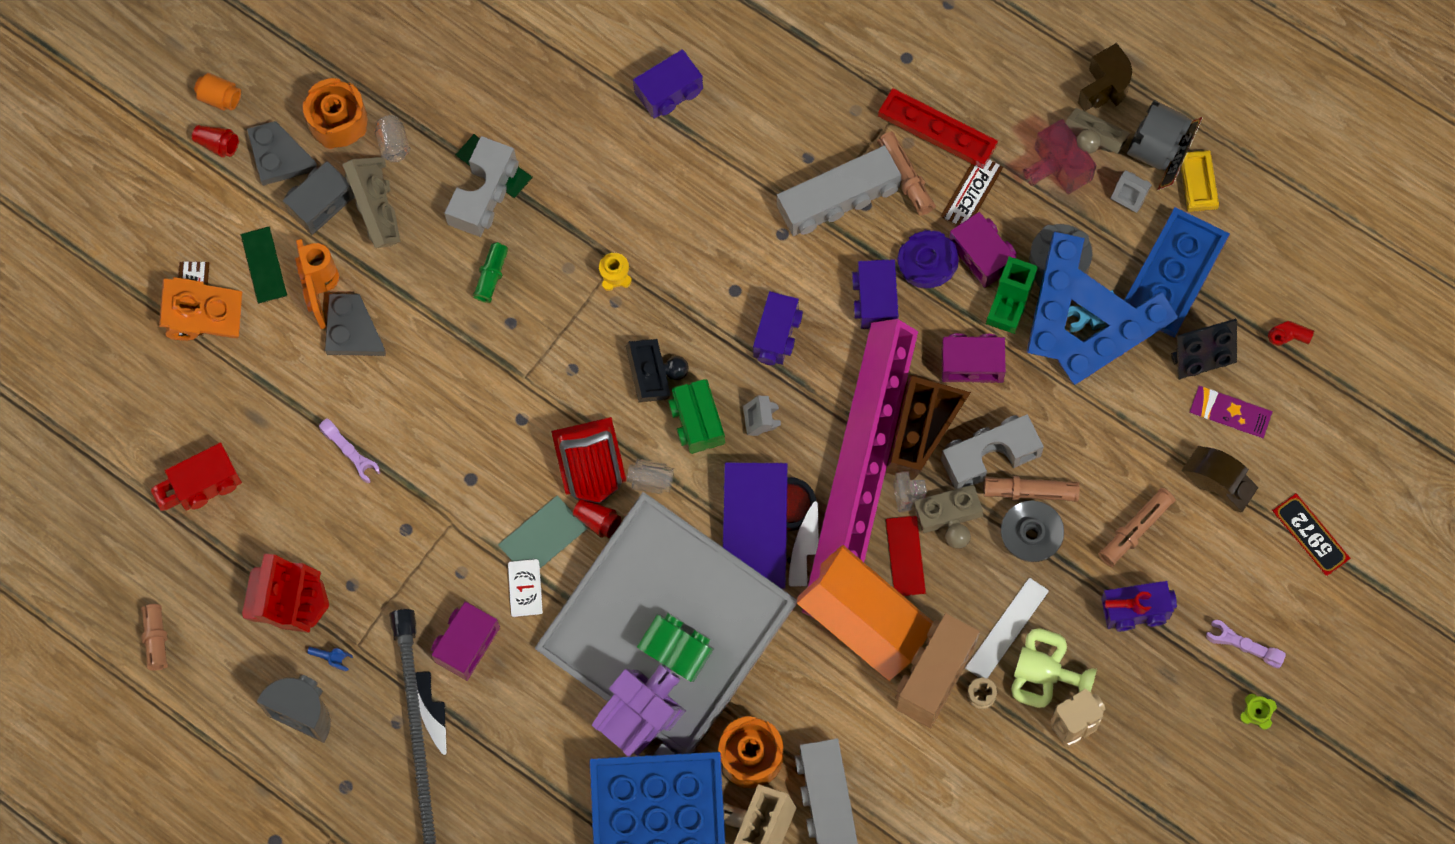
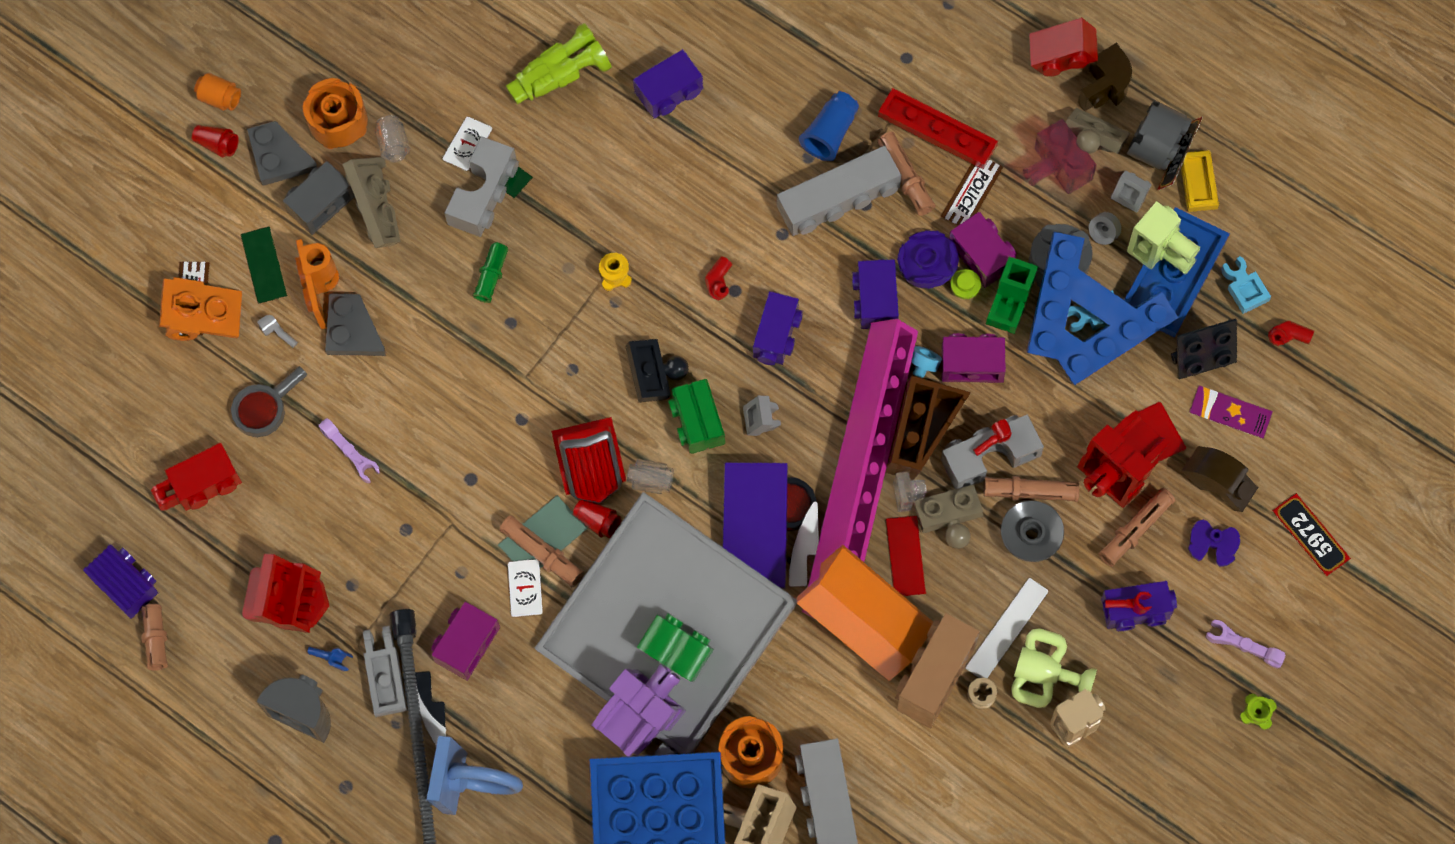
none -> dark purple brick [83,544,158,619]
none -> piece [231,366,307,438]
none -> light grey hand [257,315,298,348]
none -> light grey hinge [363,626,407,717]
none -> medium blue tile [426,736,523,815]
none -> white sticker [443,117,492,171]
none -> nougat pin [499,515,584,587]
none -> lime piece [505,23,612,105]
none -> red arm [705,256,733,300]
none -> blue plant [799,91,859,161]
none -> medium azure tile [911,346,942,378]
none -> lime plate [950,269,981,299]
none -> red hand [973,419,1012,456]
none -> red brick [1029,18,1098,77]
none -> red piece [1077,410,1171,508]
none -> light grey tile [1089,212,1121,245]
none -> yellowish green brick [1127,201,1201,274]
none -> red sticker [1138,402,1186,461]
none -> dark purple piece [1188,519,1240,567]
none -> medium azure plate [1221,256,1271,314]

